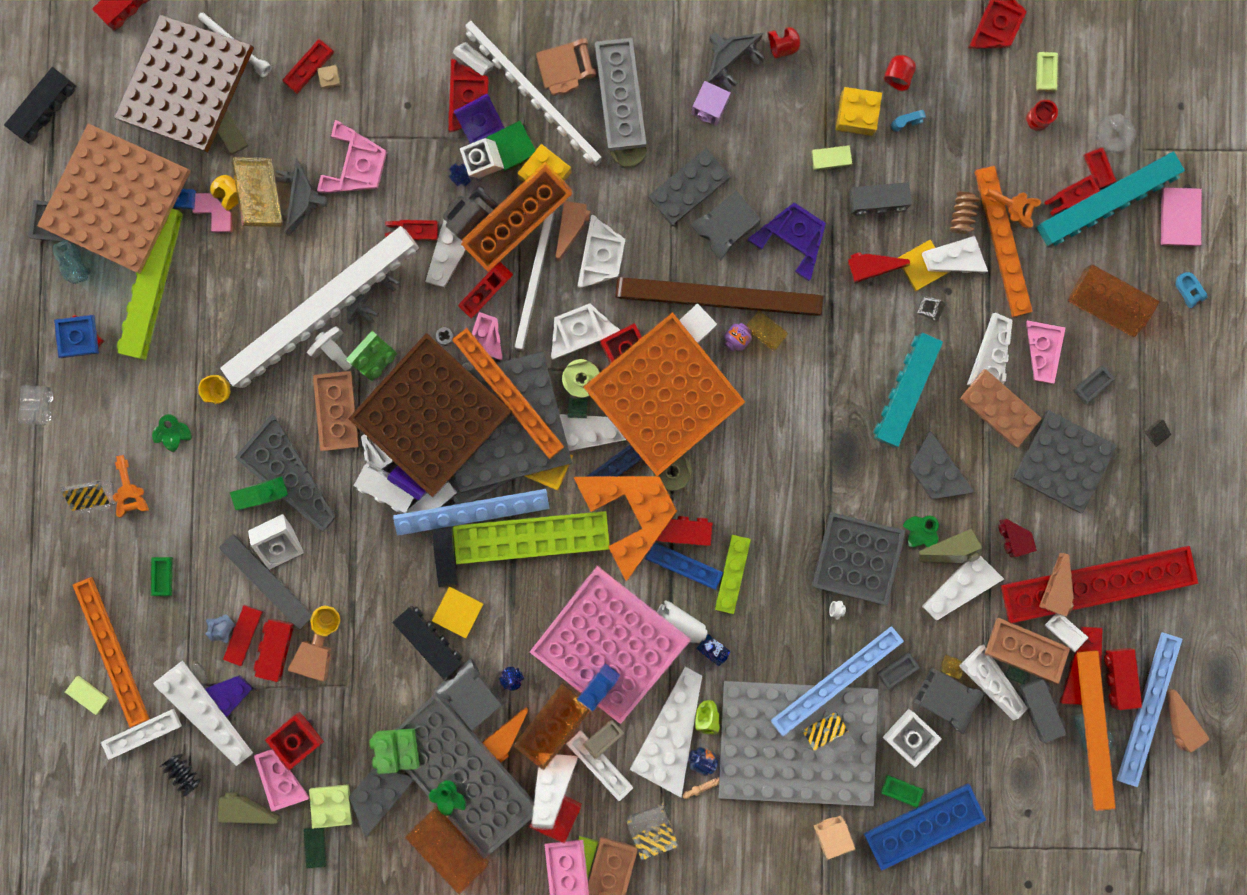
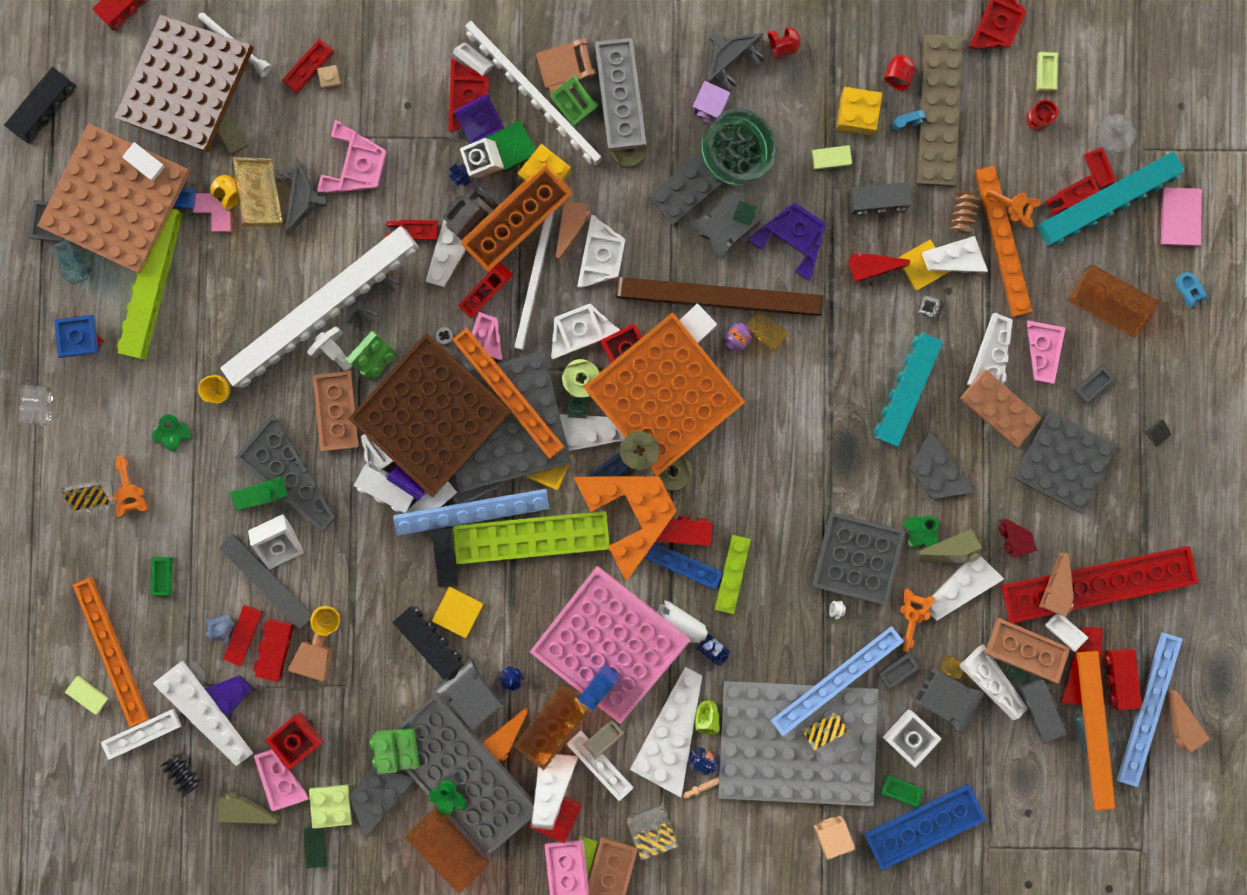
none -> white tile [122,142,165,182]
none -> bright green plate [549,74,598,126]
none -> olive plate [619,431,659,470]
none -> clear green wheel [702,108,777,185]
none -> clear green tile [732,200,758,226]
none -> orange piece [900,589,935,652]
none -> dark tan plate [917,34,963,187]

